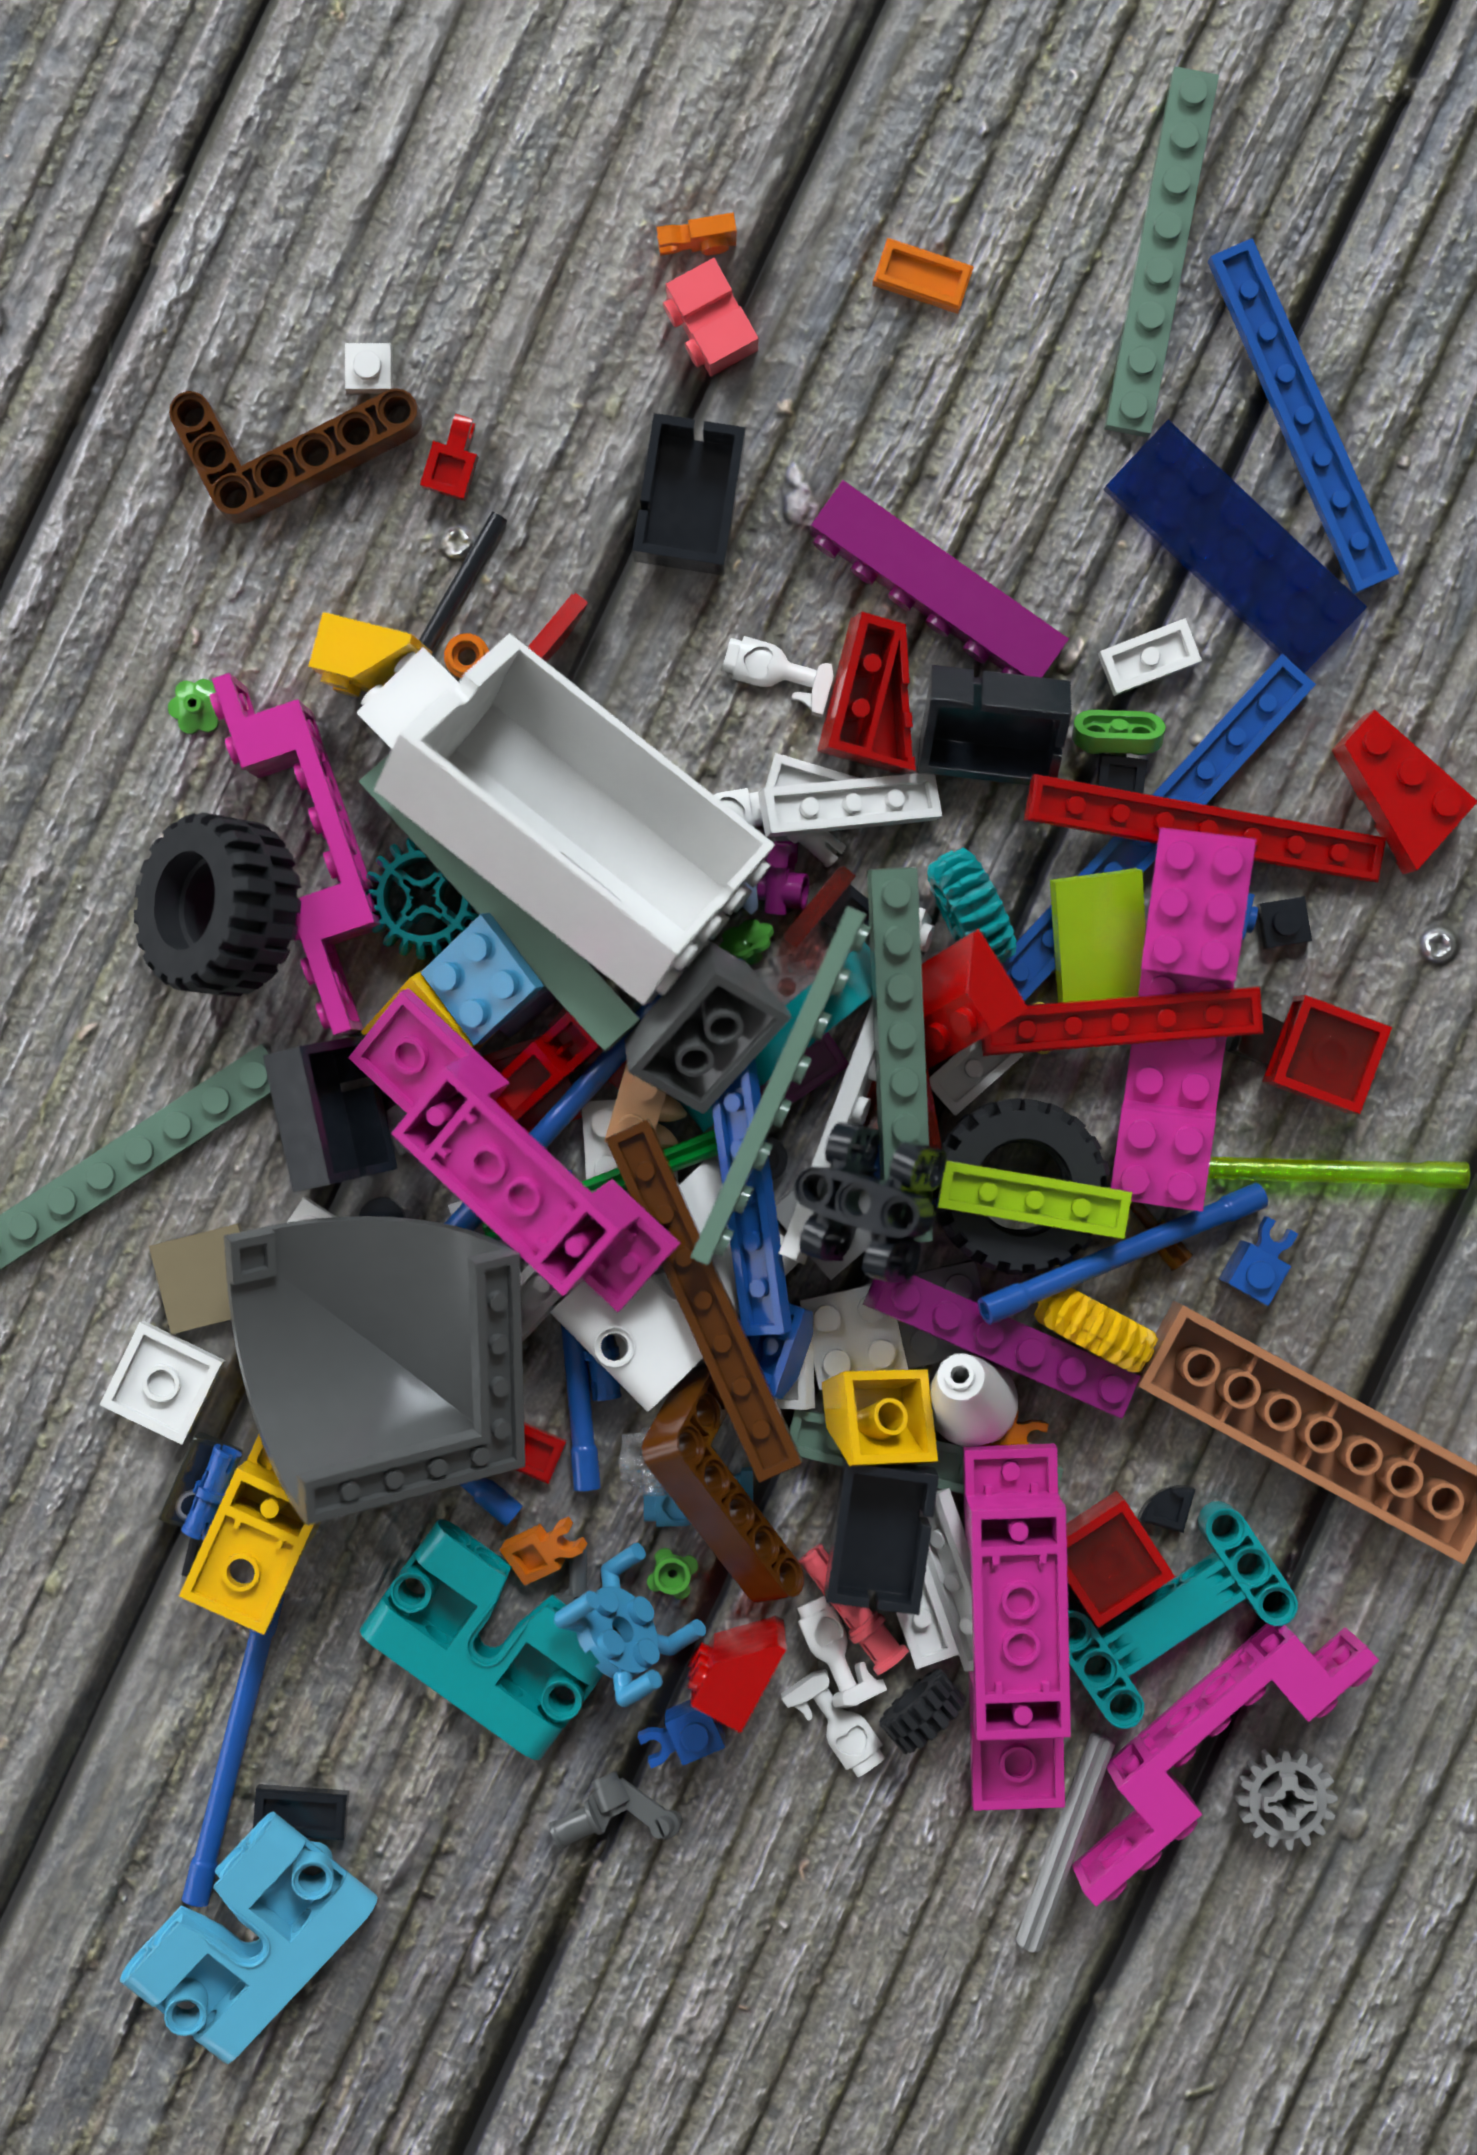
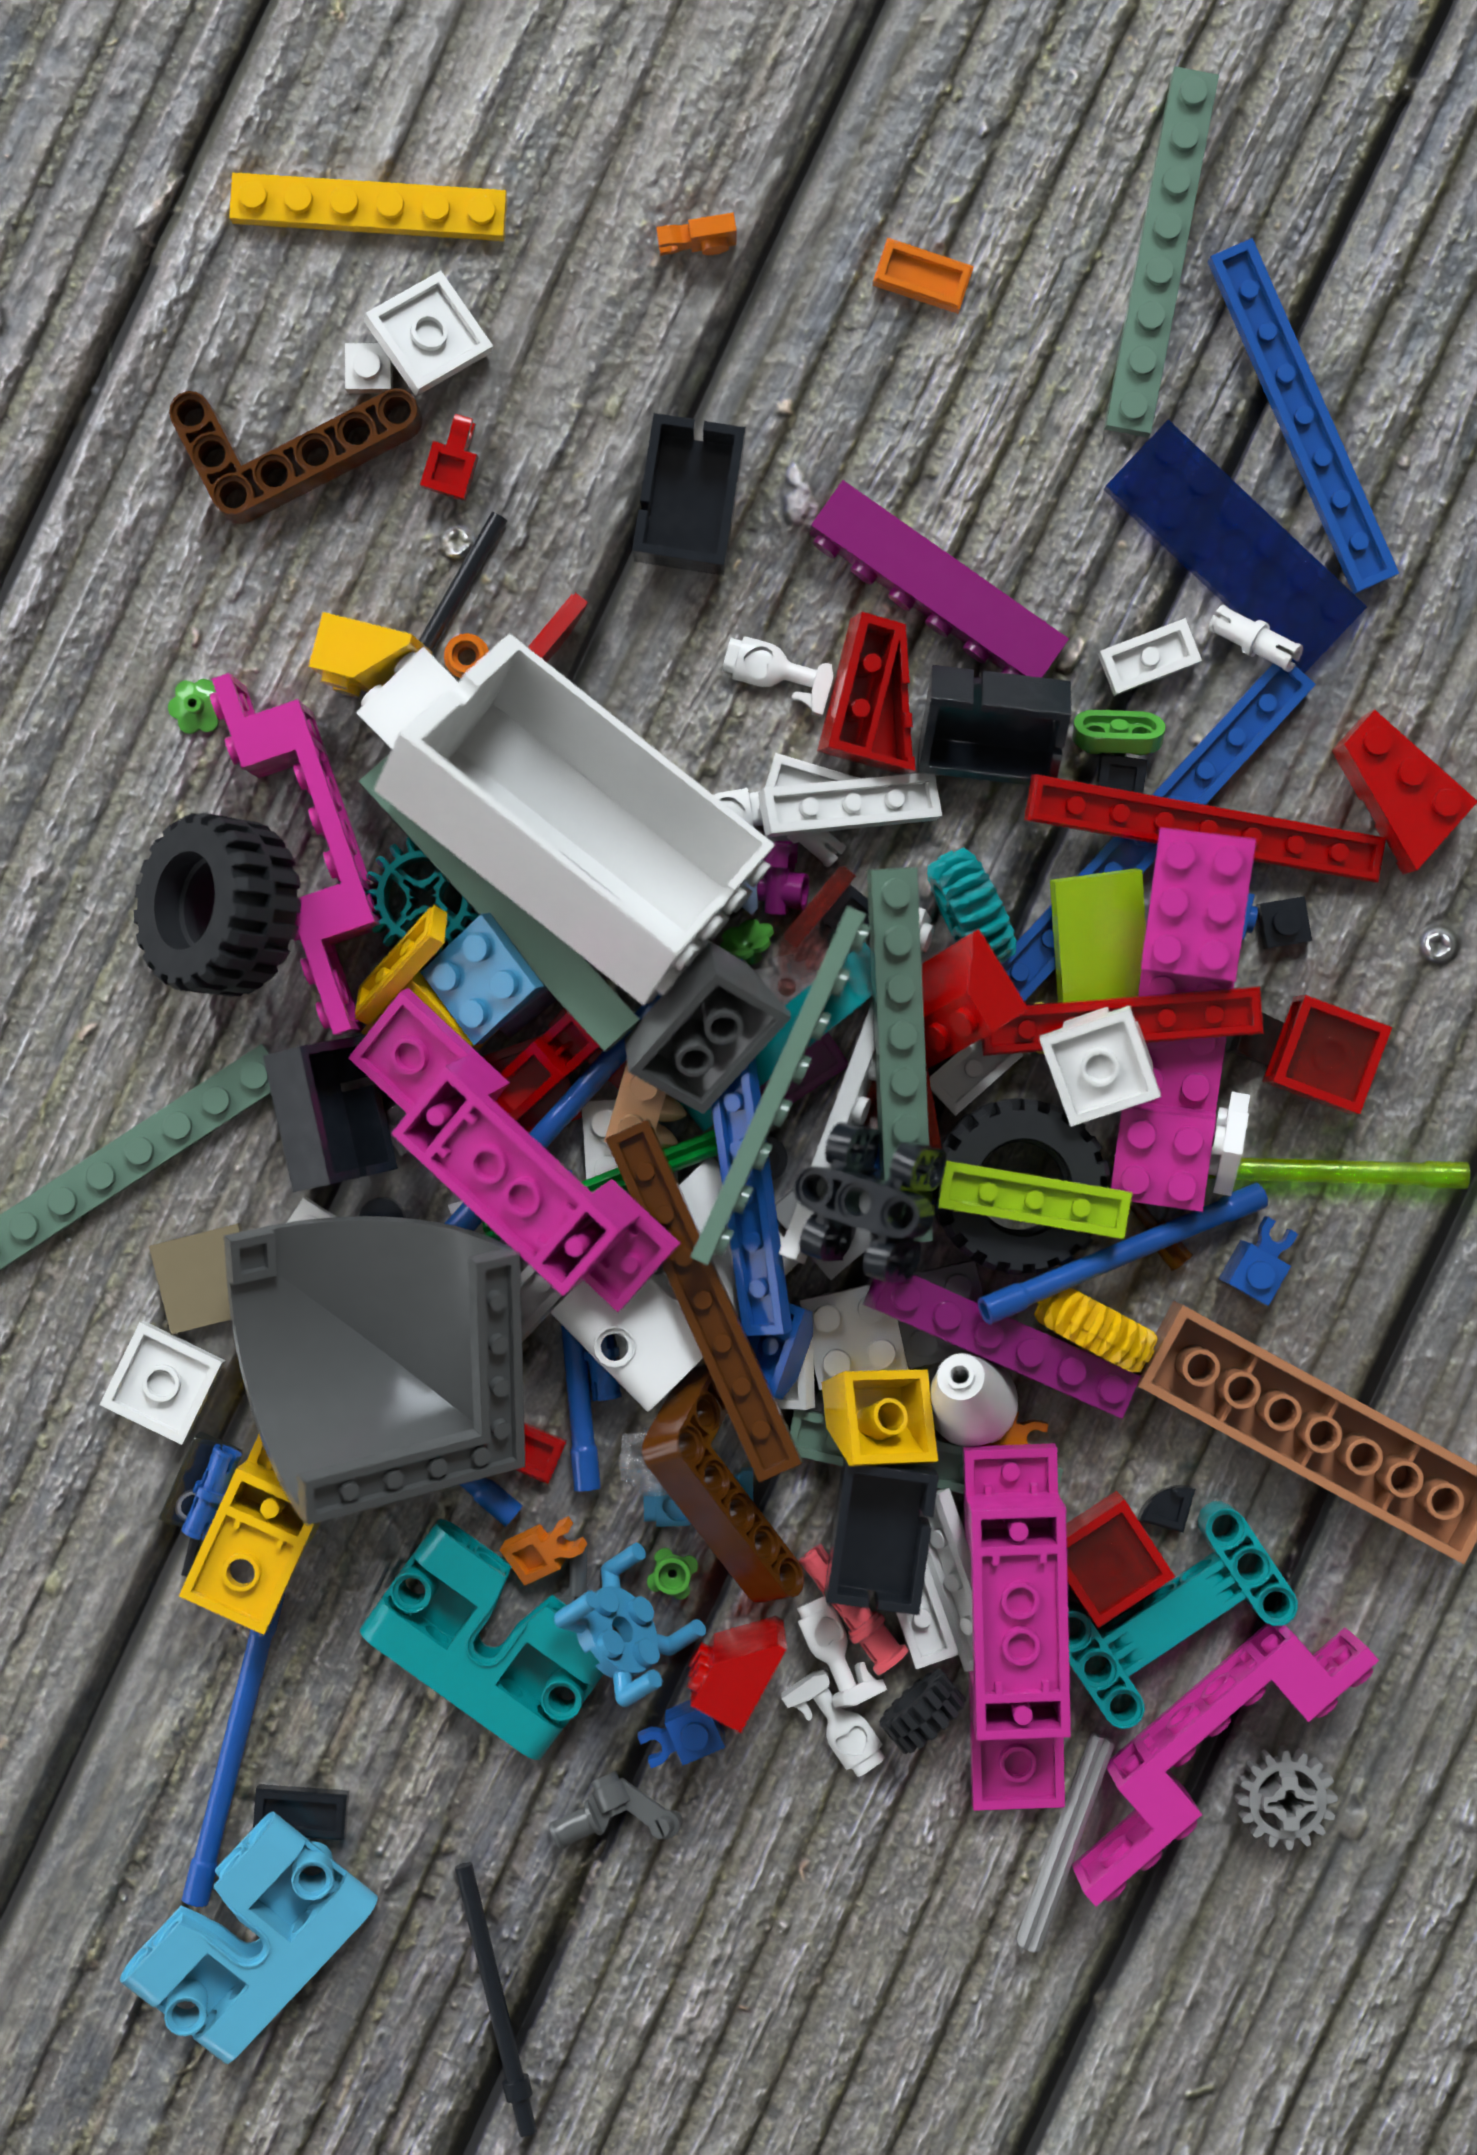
coral brick [663,258,759,377] -> none
none -> yellow plate [229,172,508,242]
none -> yellow tile [355,905,448,1025]
none -> white plate [363,271,493,396]
none -> black bar [455,1862,537,2137]
none -> white panel [1040,1006,1161,1126]
none -> white plate [1208,1092,1250,1196]
none -> white pin [1209,605,1303,672]

